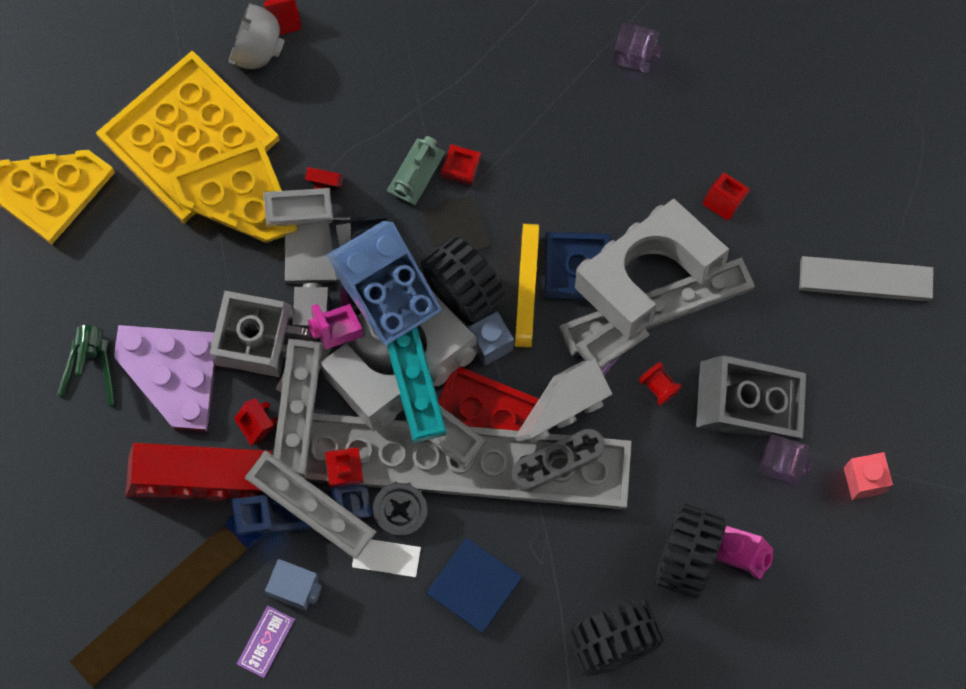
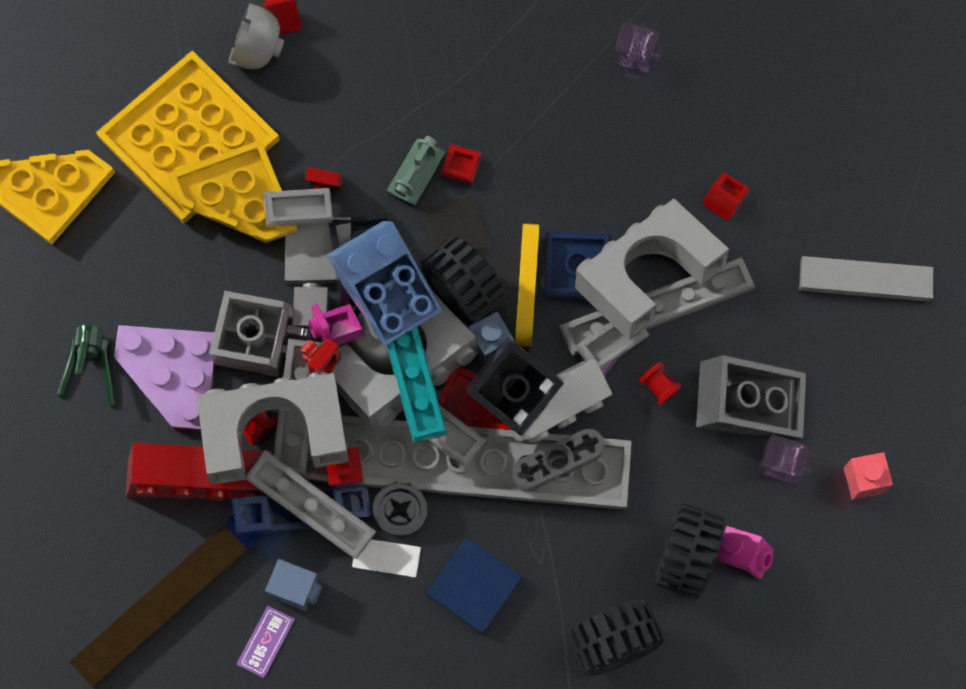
none -> light grey arch [197,372,349,485]
none -> red tile [300,338,341,375]
none -> black slope [465,337,564,436]

